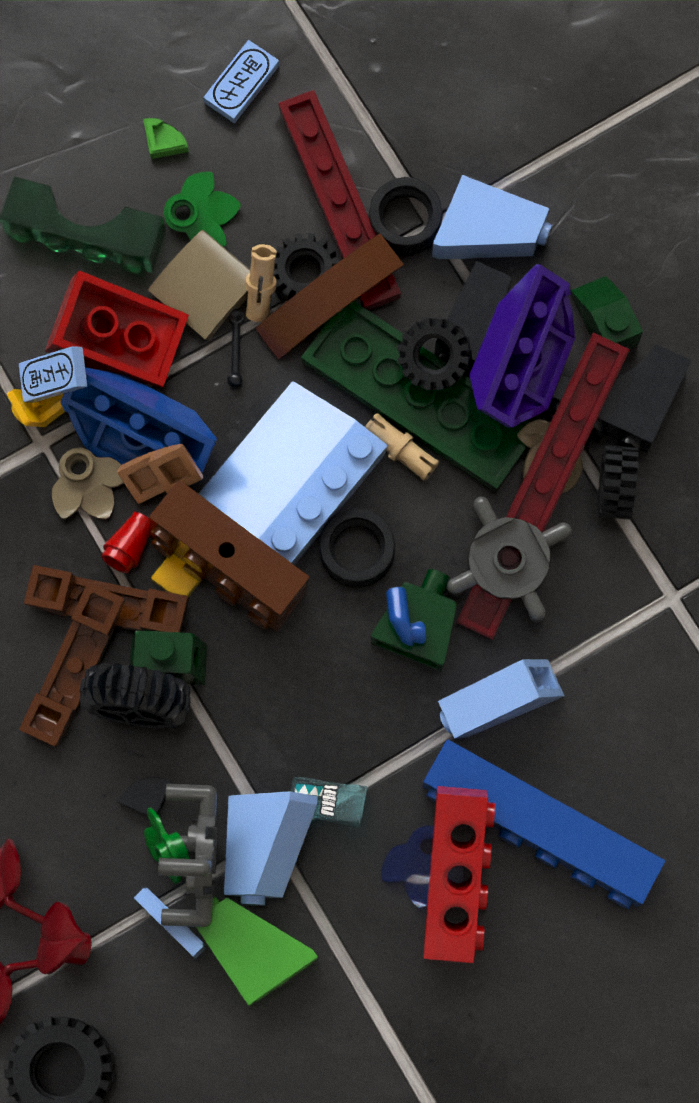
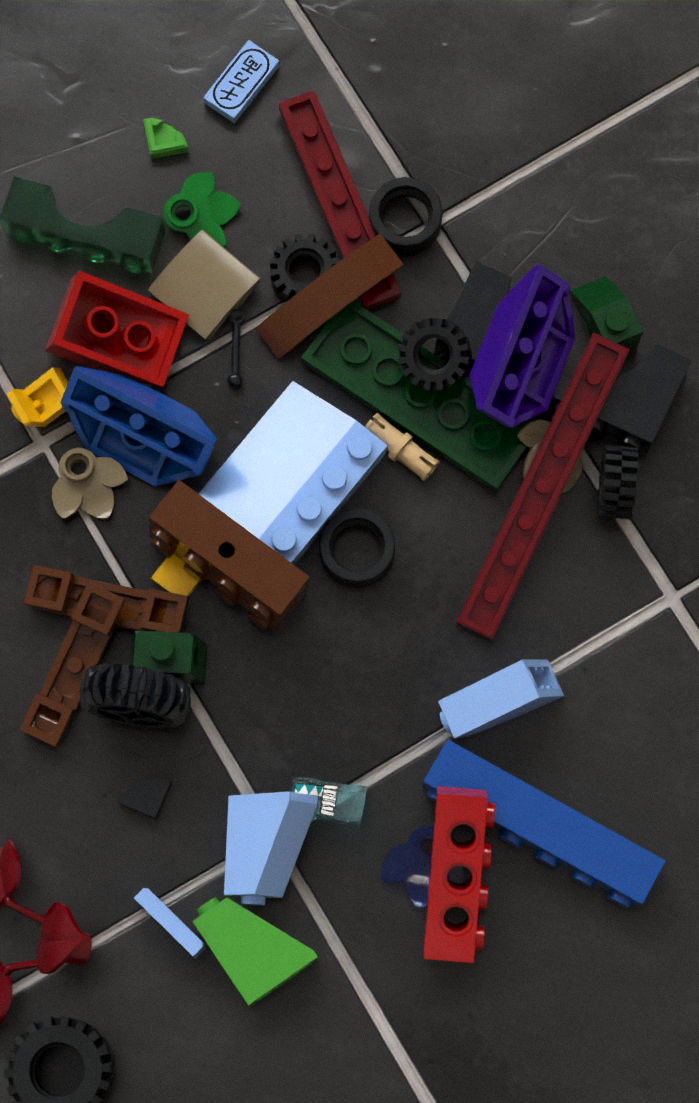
light blue tile [19,346,87,403] -> none
red cone [101,512,149,574] -> none
medium nougat slope [117,444,203,504] -> none
green plate [144,807,189,884] -> none
dark grey plate [158,784,218,927] -> none
tan pin [245,244,277,322] -> none
dark green torso [371,569,457,672] -> none
blue arm [386,587,426,647] -> none
light blue slope [432,175,553,259] -> none
dark grey plate [447,496,572,623] -> none

